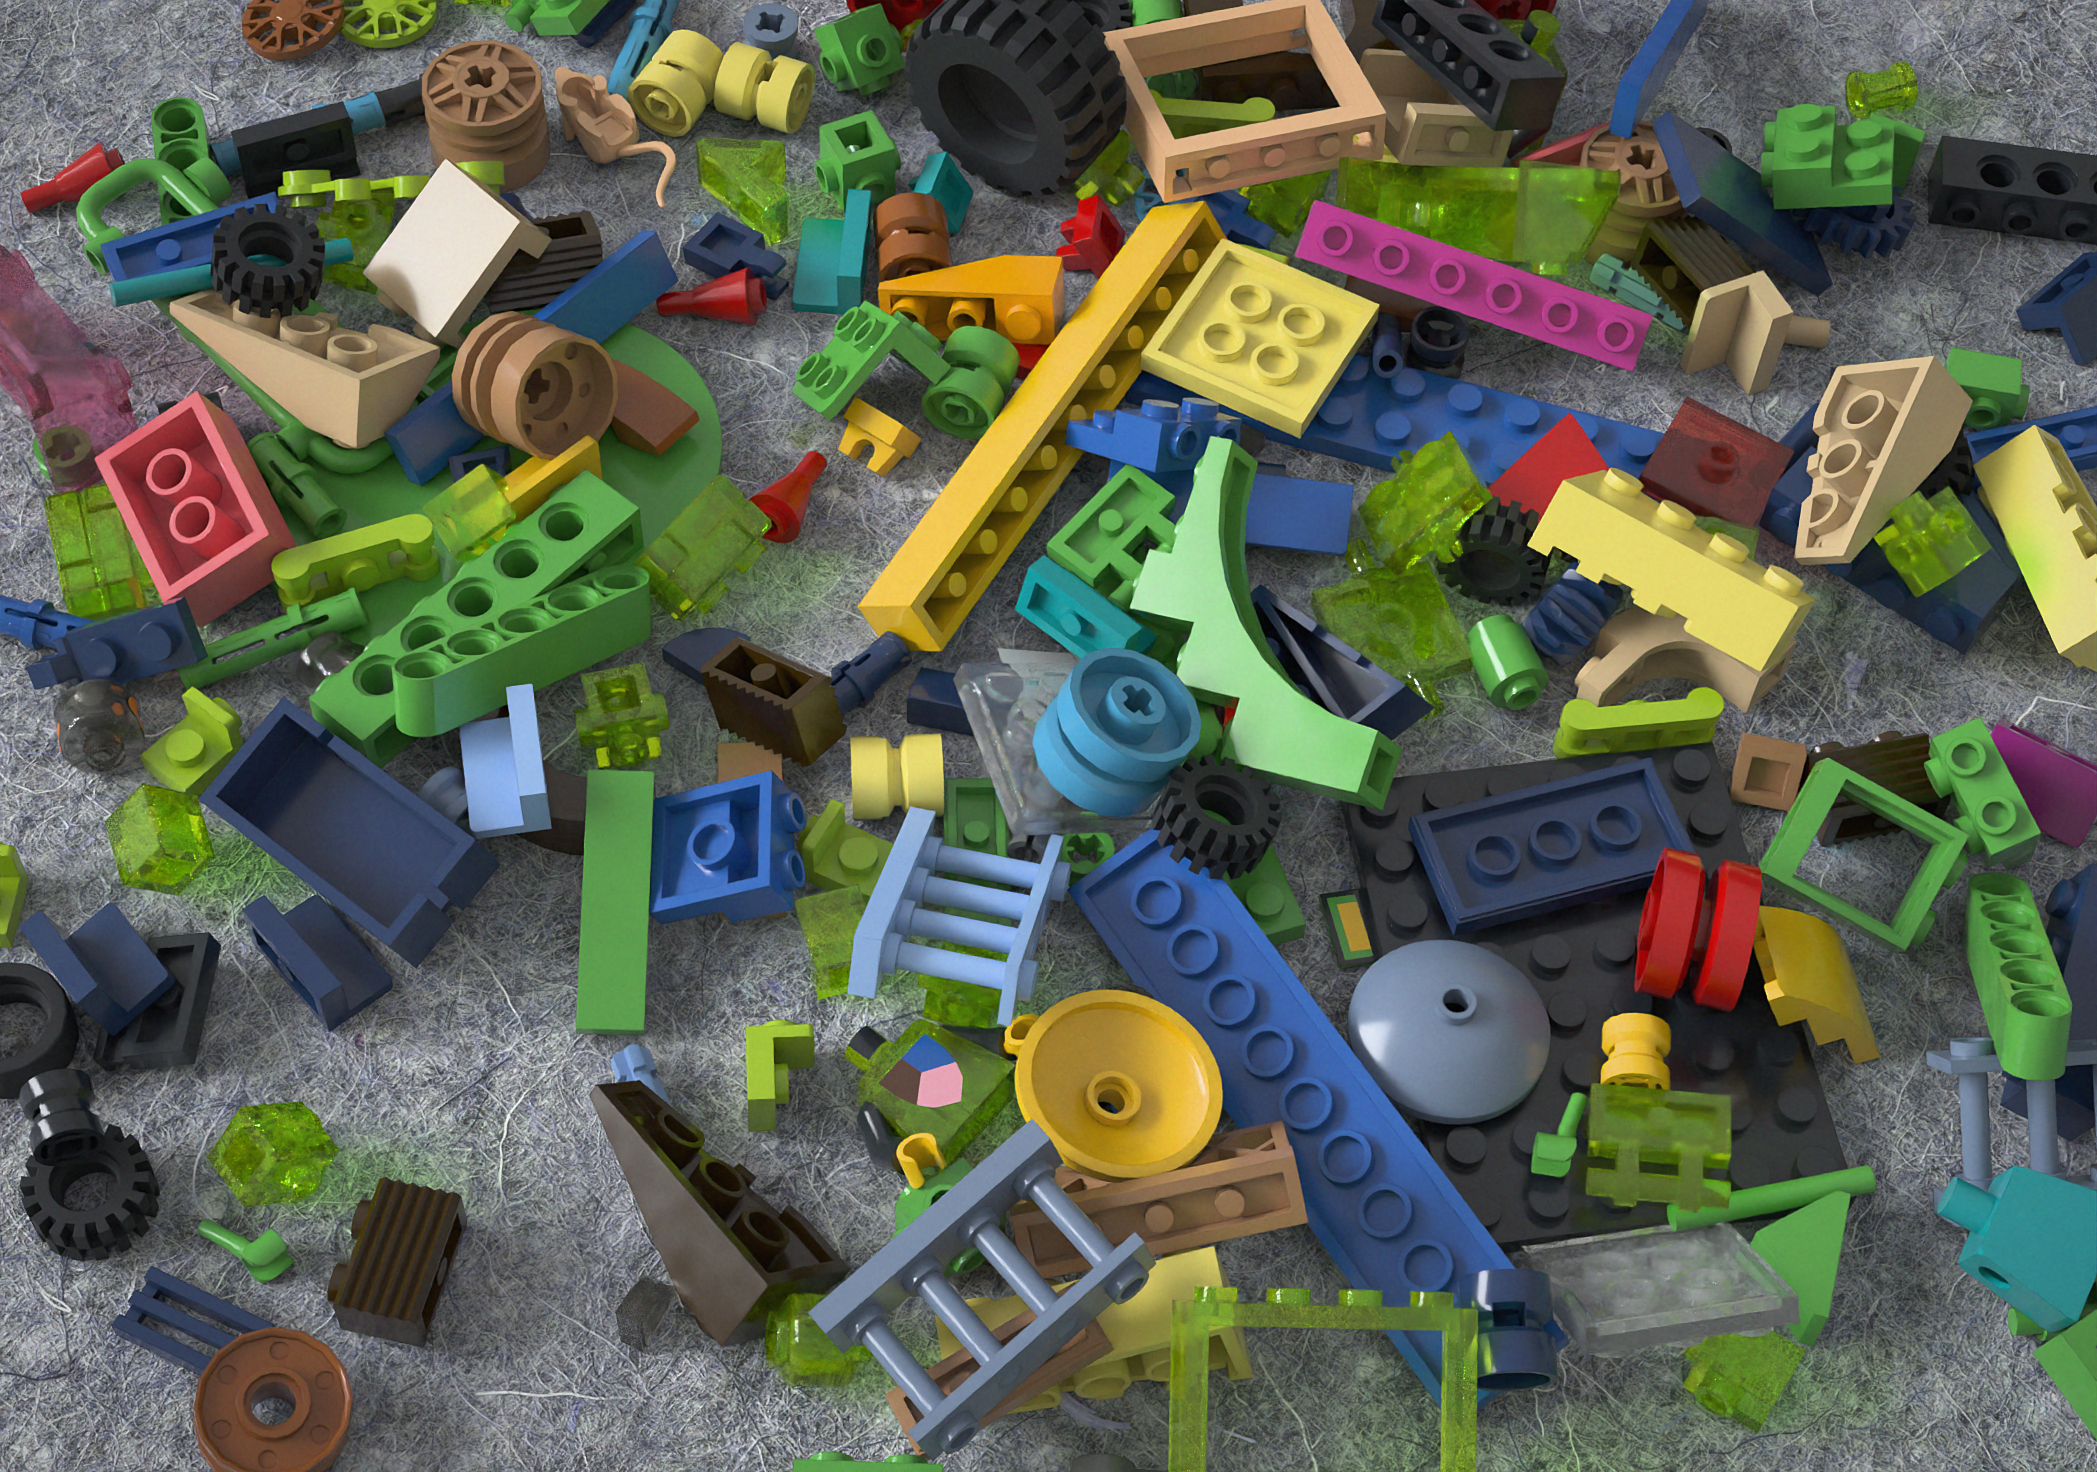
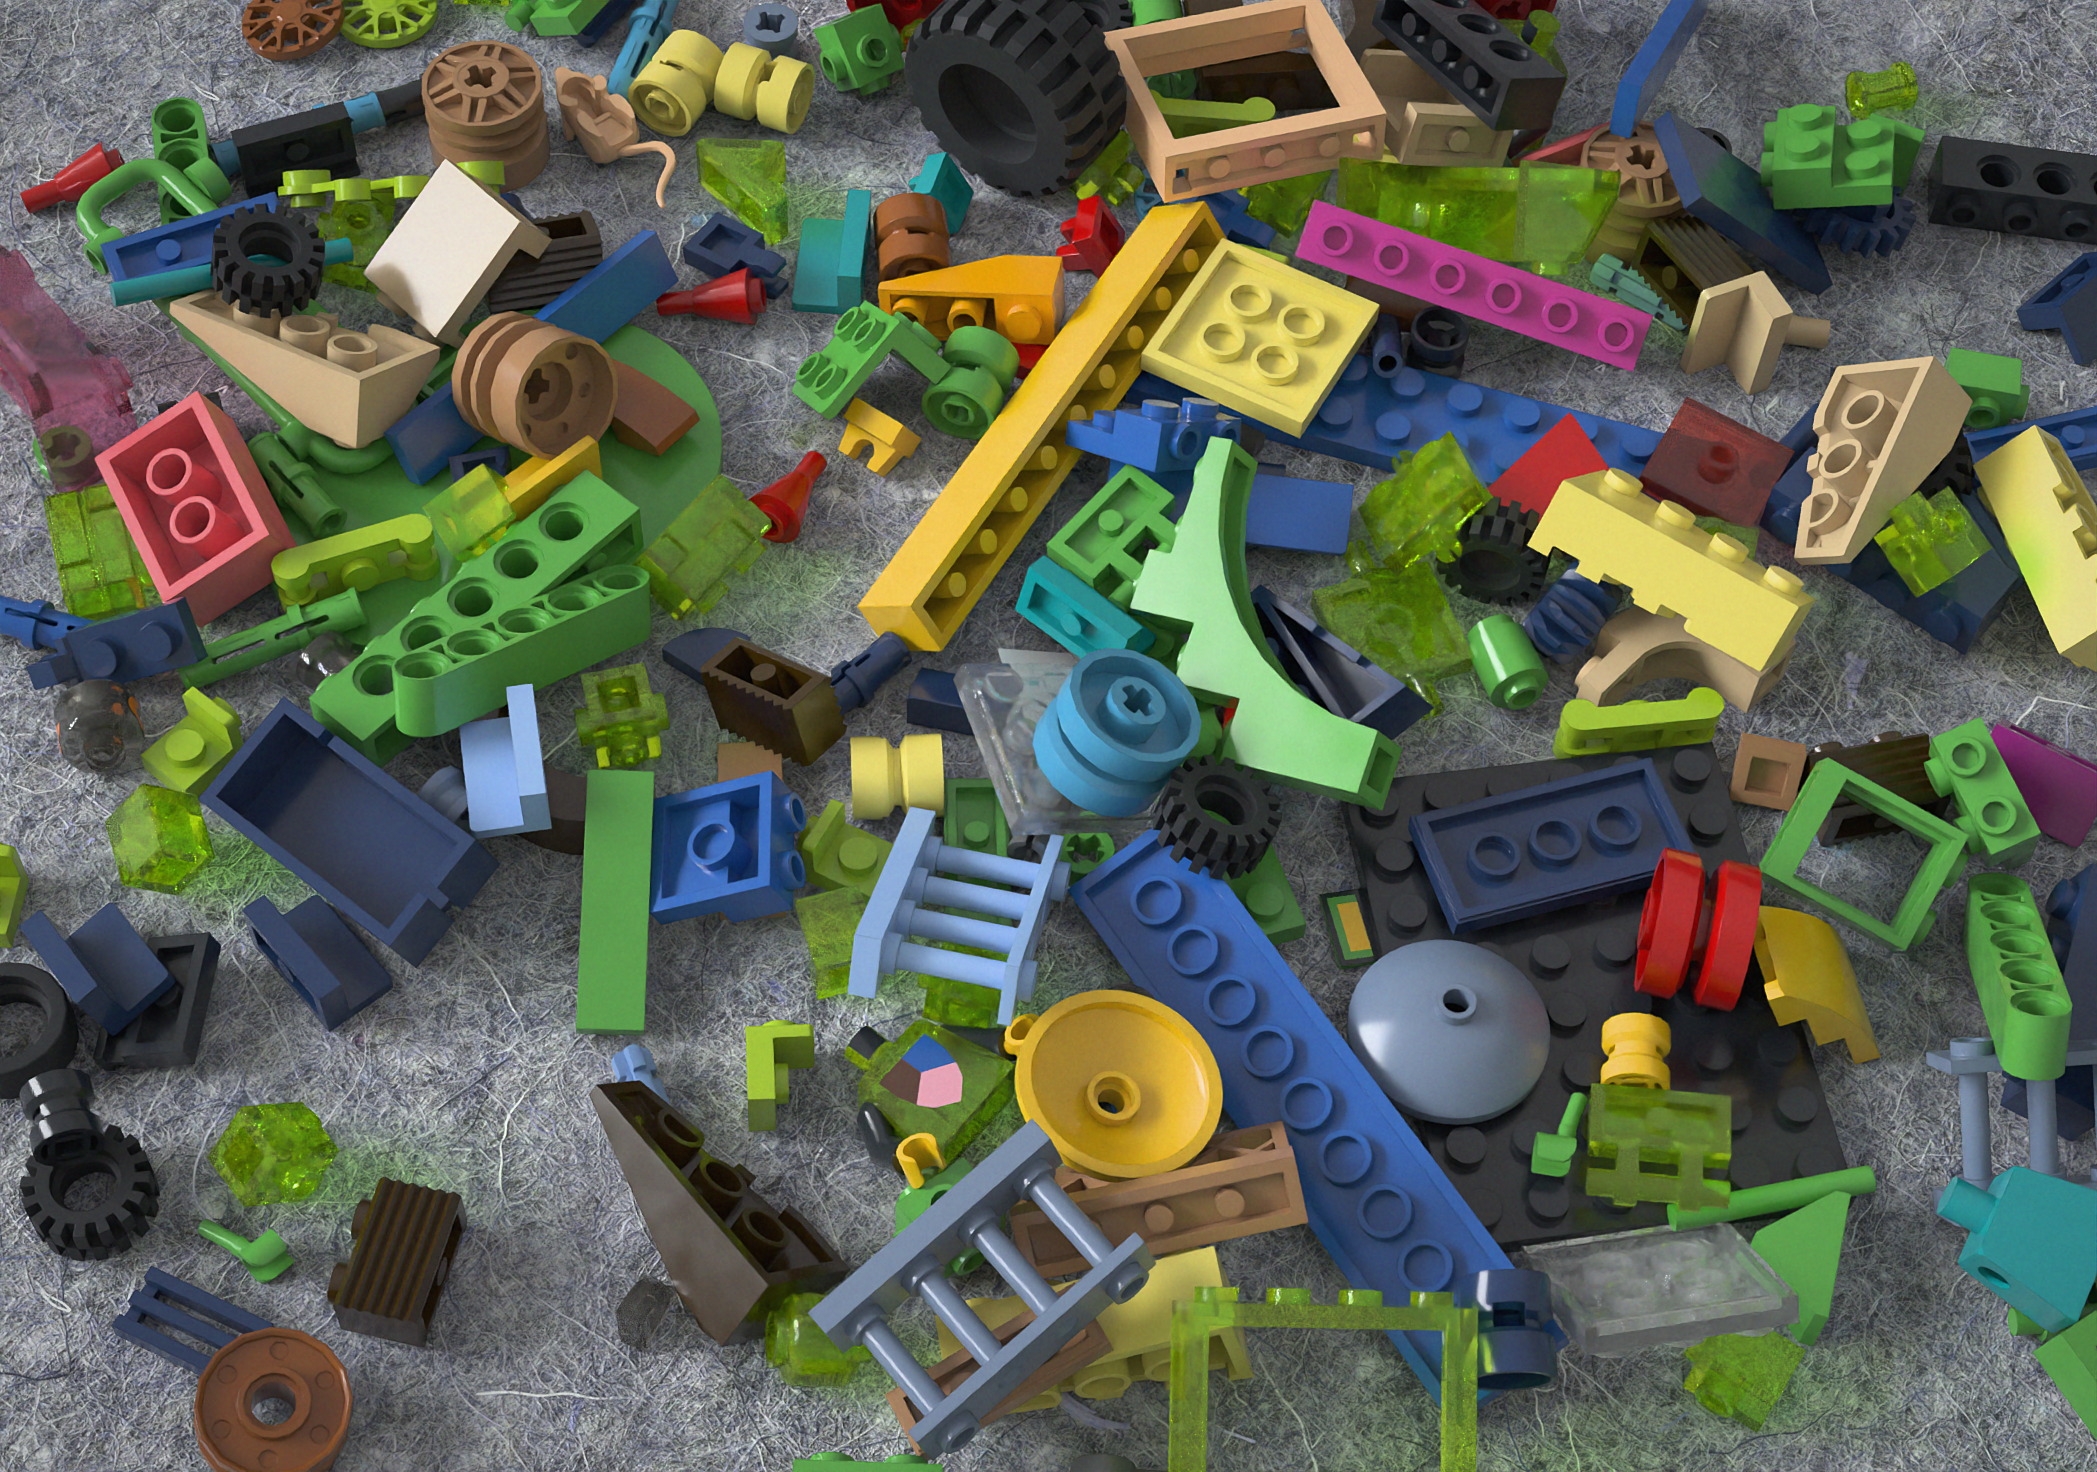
bright green brick [814,110,901,212] -> none

